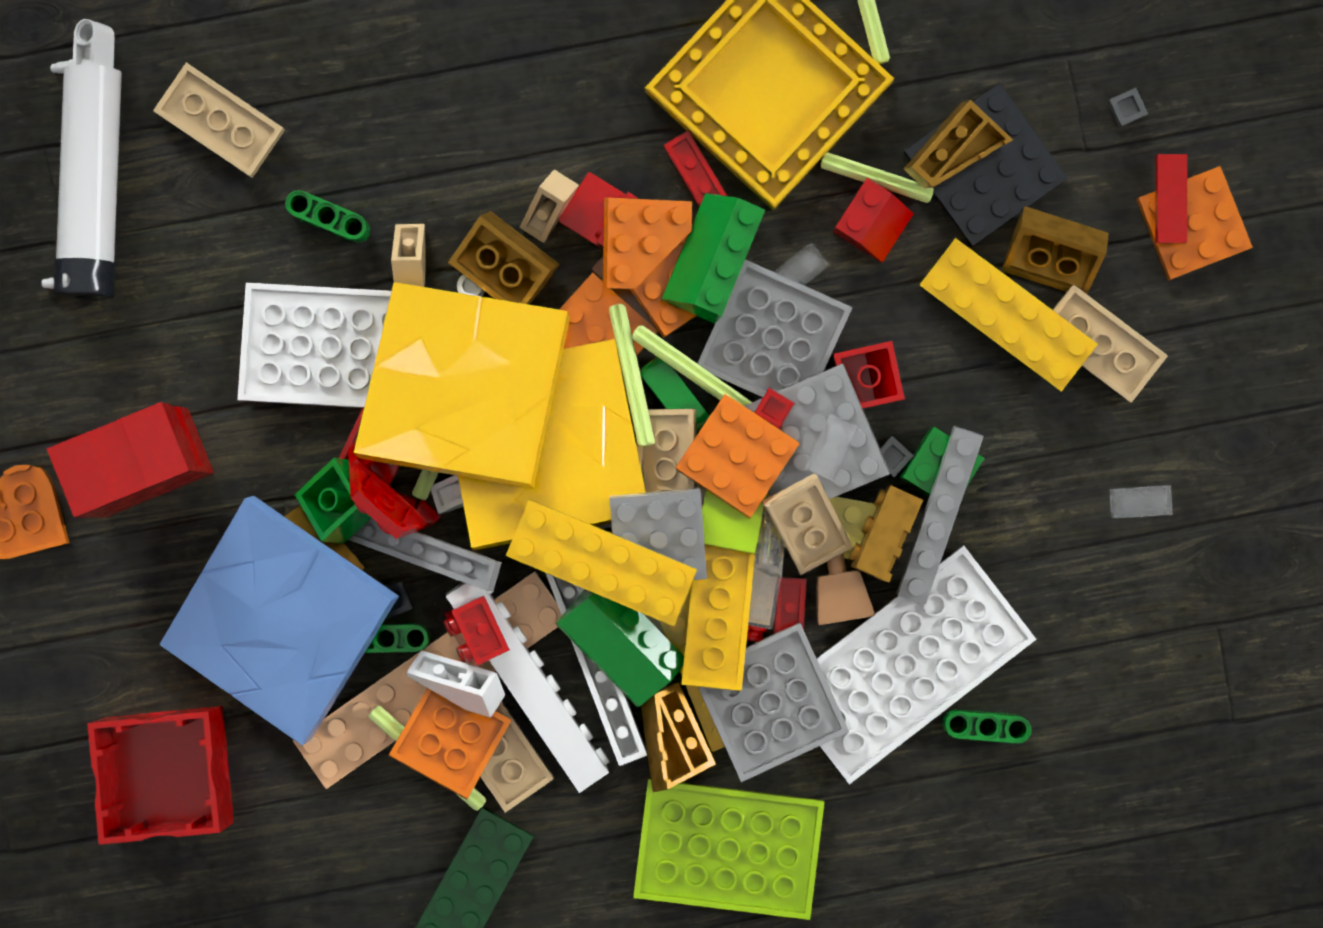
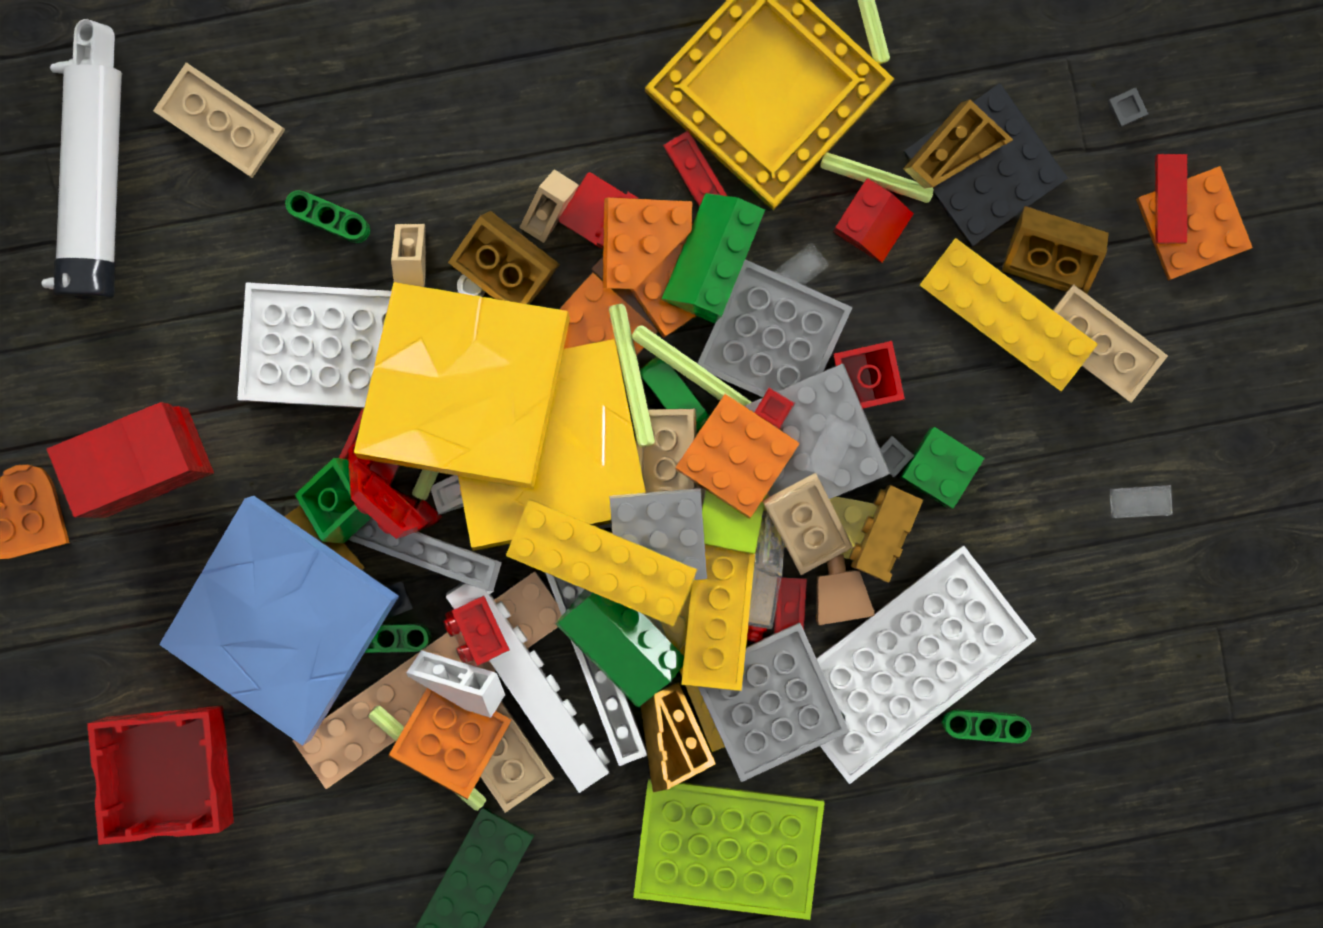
light grey plate [896,426,984,604] -> none

